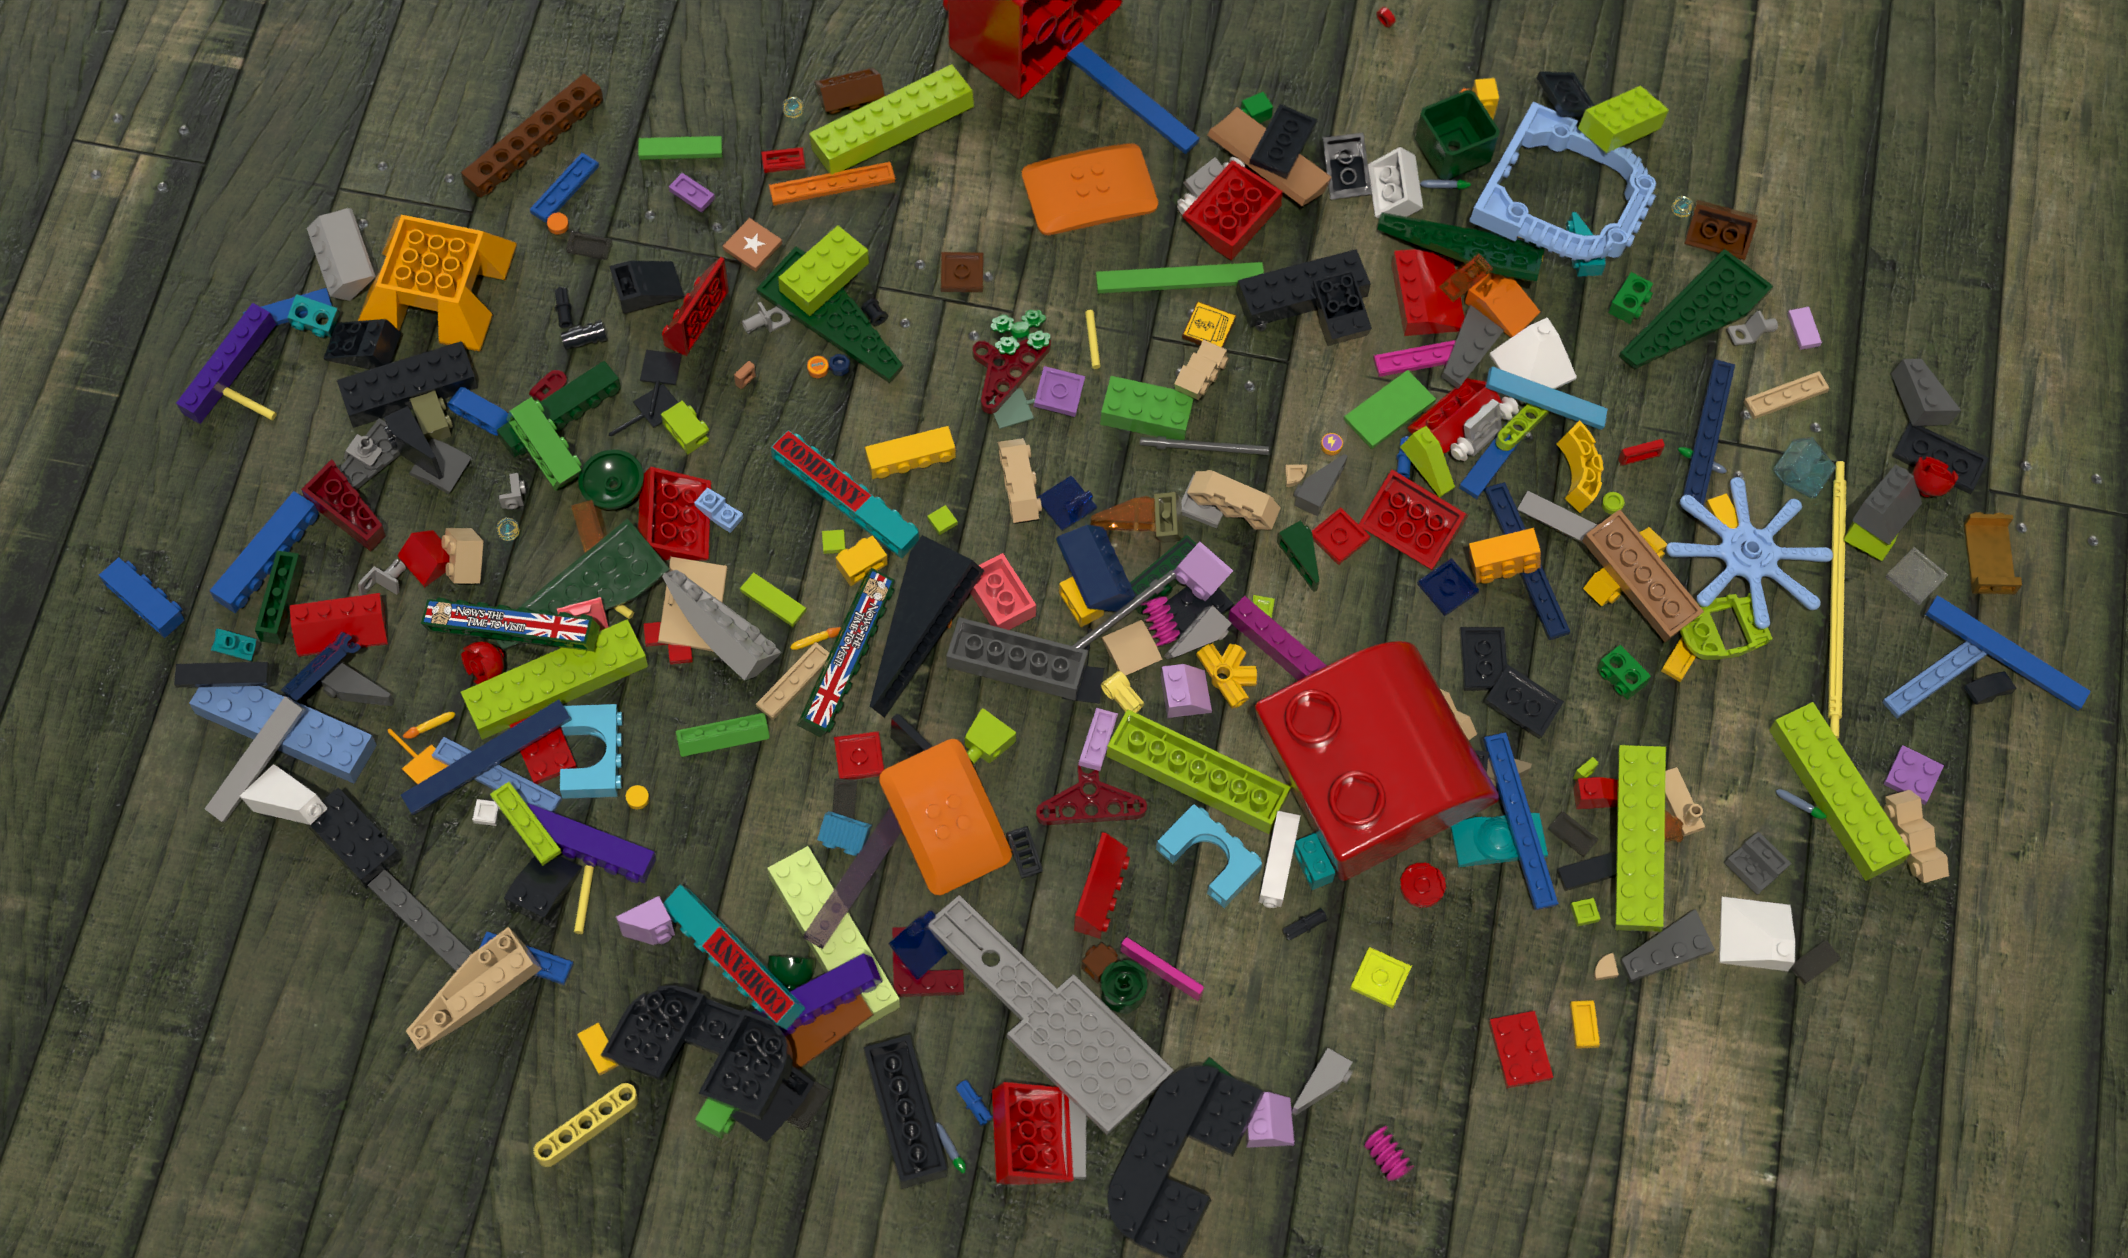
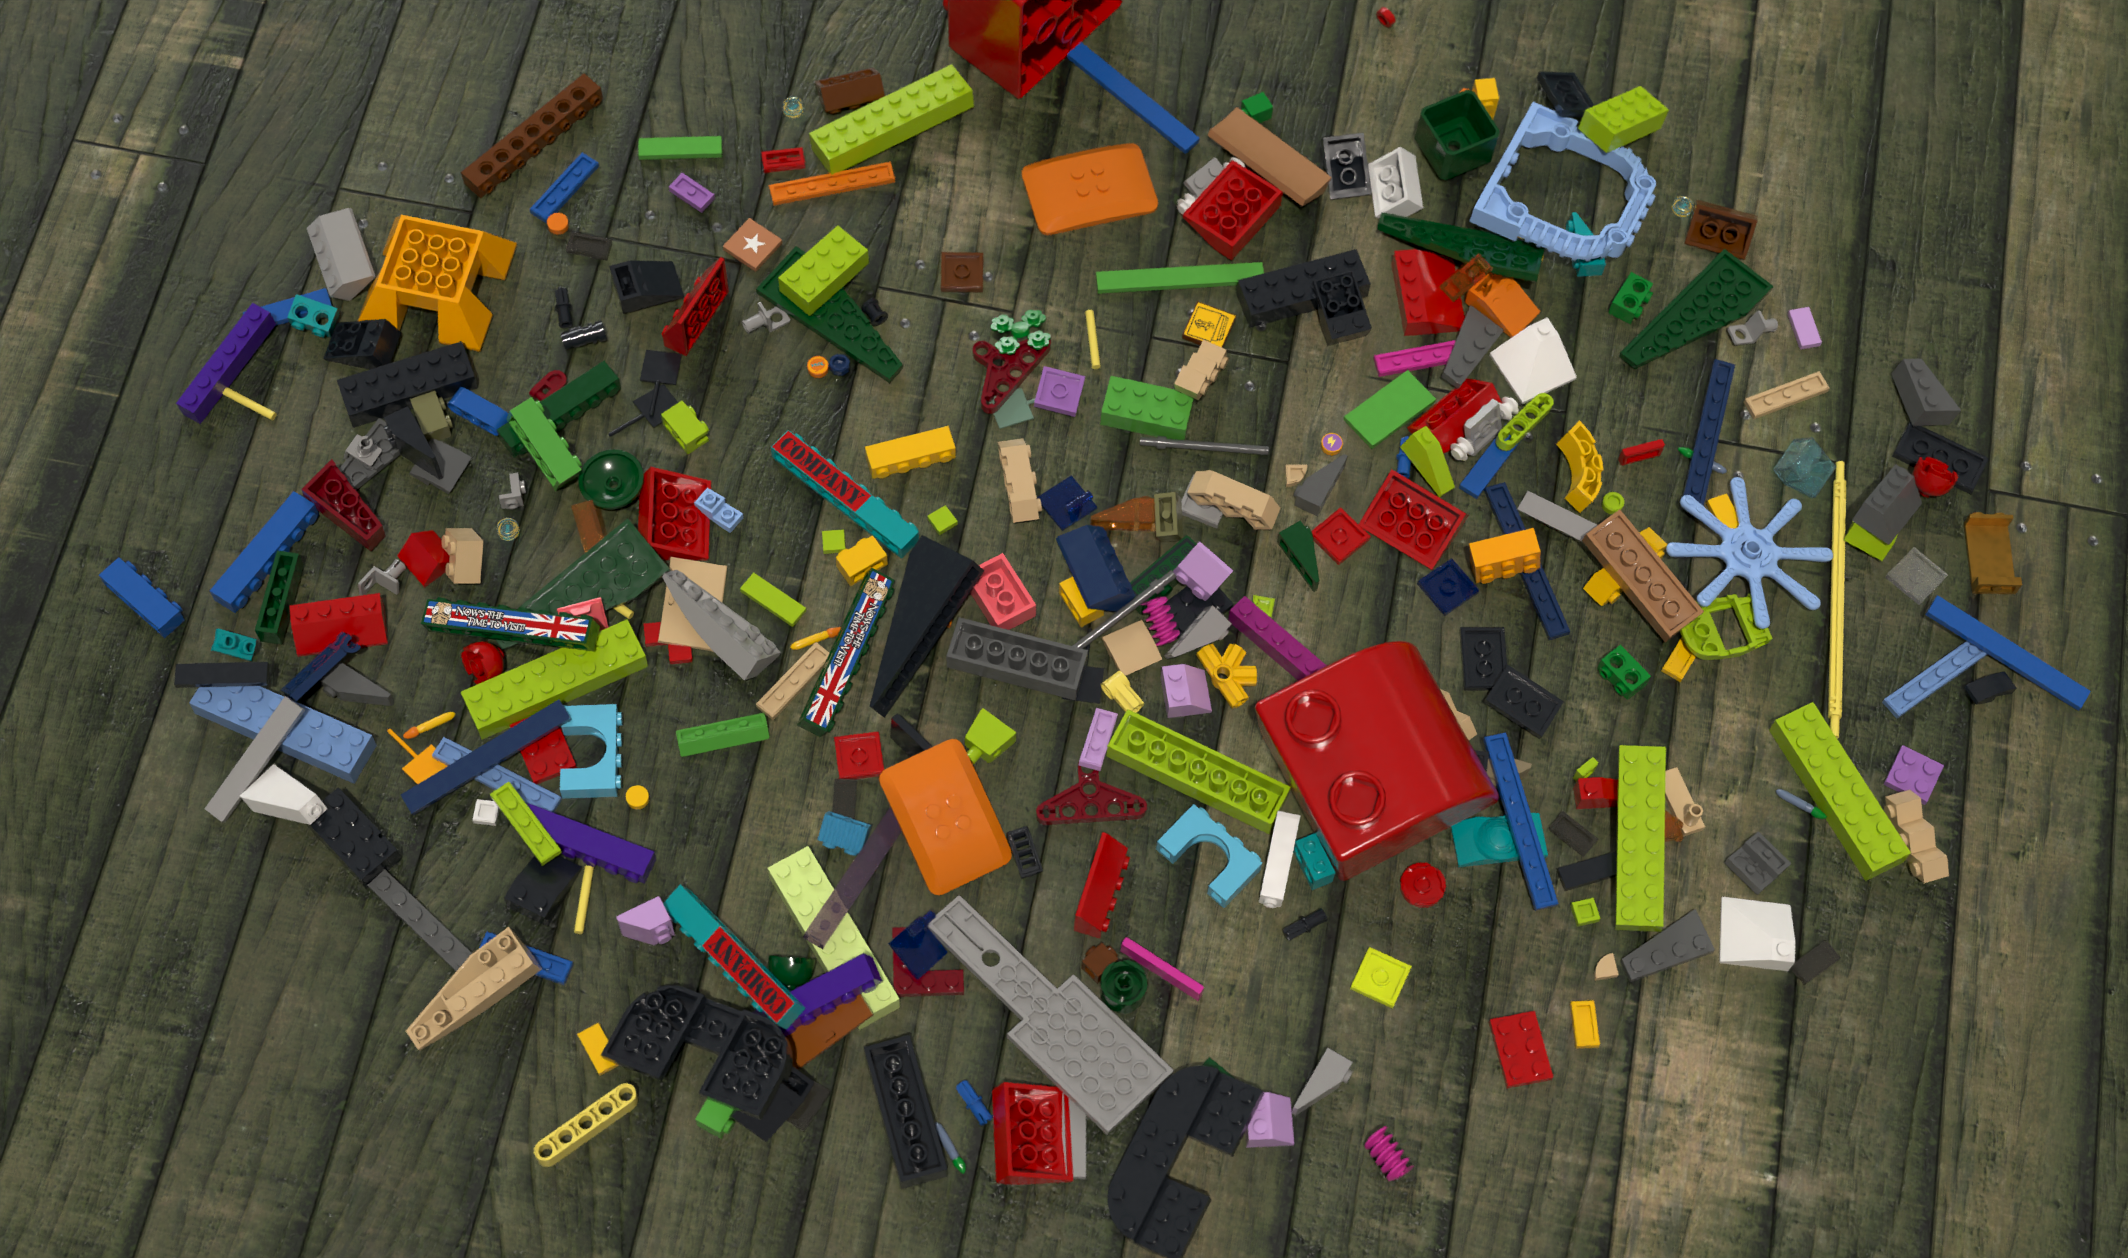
nougat tile [734,361,756,389] -> none
black tile [1249,104,1317,179] -> none
sand blue piece [1420,180,1471,189] -> none
dark azure tile [1486,366,1608,430] -> none

